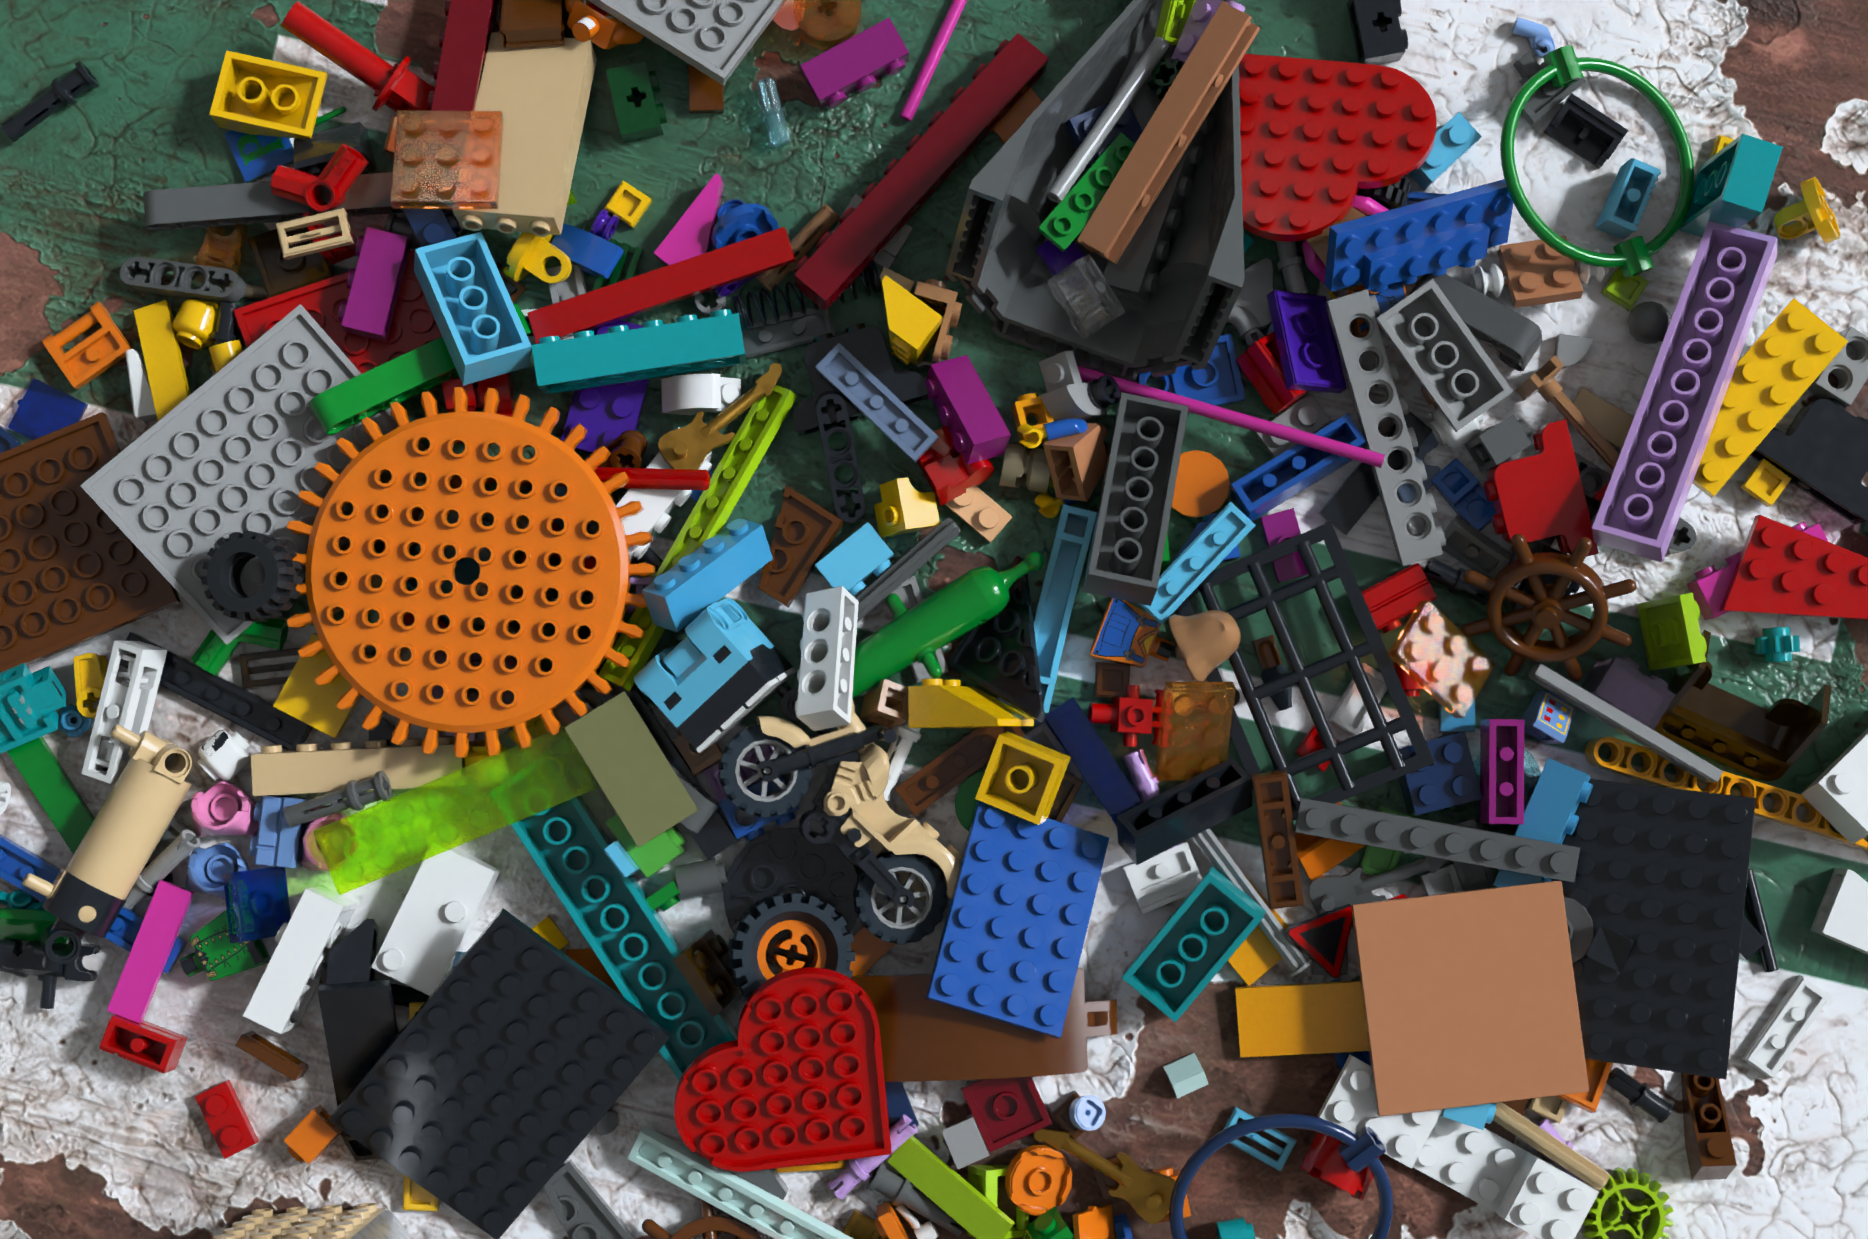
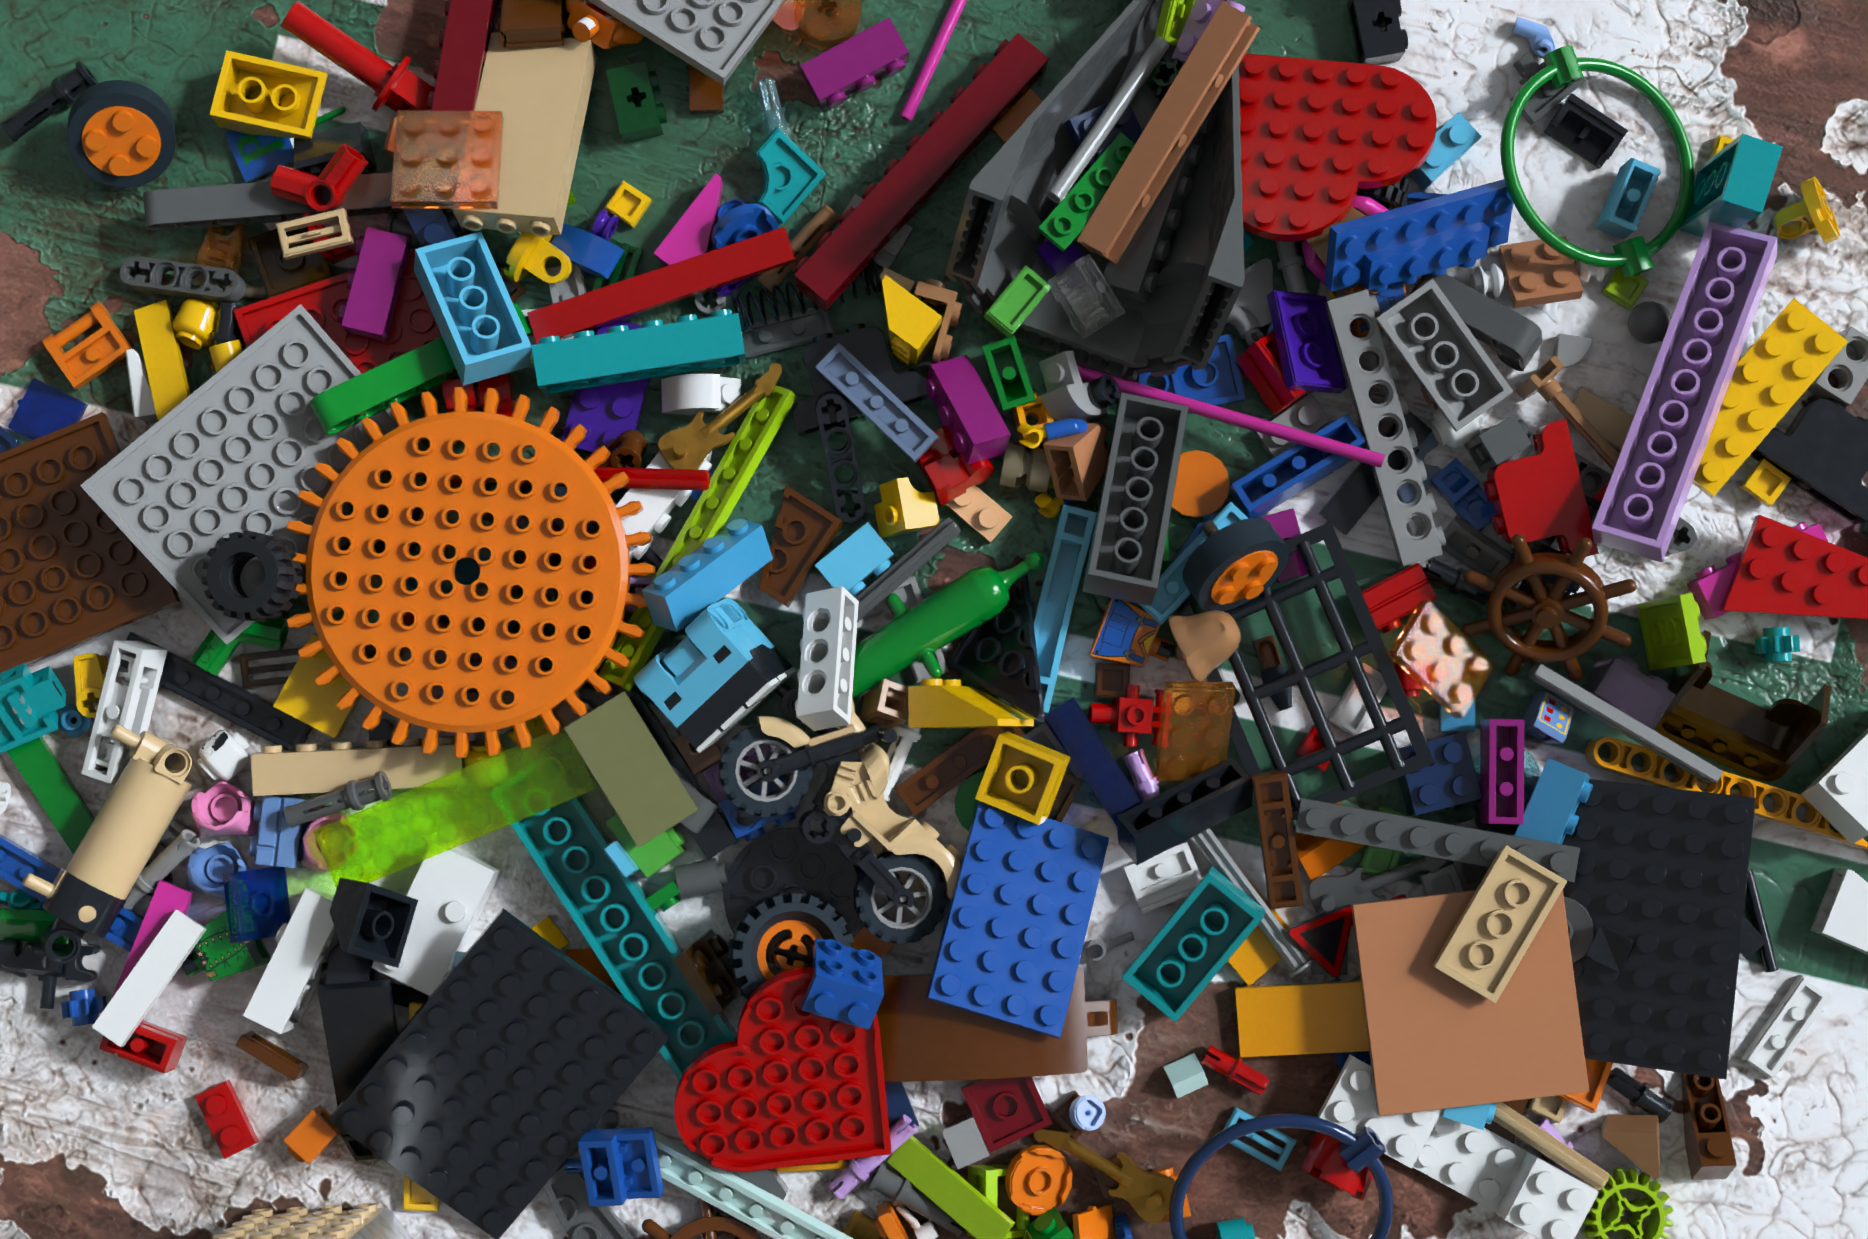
none -> blue gear [61,988,107,1026]
none -> wheel [67,80,175,188]
none -> white tile [92,909,207,1047]
none -> black slope [329,878,418,968]
none -> blue plate [564,1127,664,1206]
none -> teal tile [753,127,826,224]
none -> blue bracket [801,939,884,1030]
none -> green slope [982,335,1036,412]
none -> bright green tile [983,265,1052,338]
none -> light grey hand [1086,932,1134,961]
none -> black wheel [1182,518,1289,611]
none -> red axle [1200,1044,1269,1095]
none -> tan plate [1432,844,1567,1003]
none -> medium nougat slope [1601,1114,1662,1180]

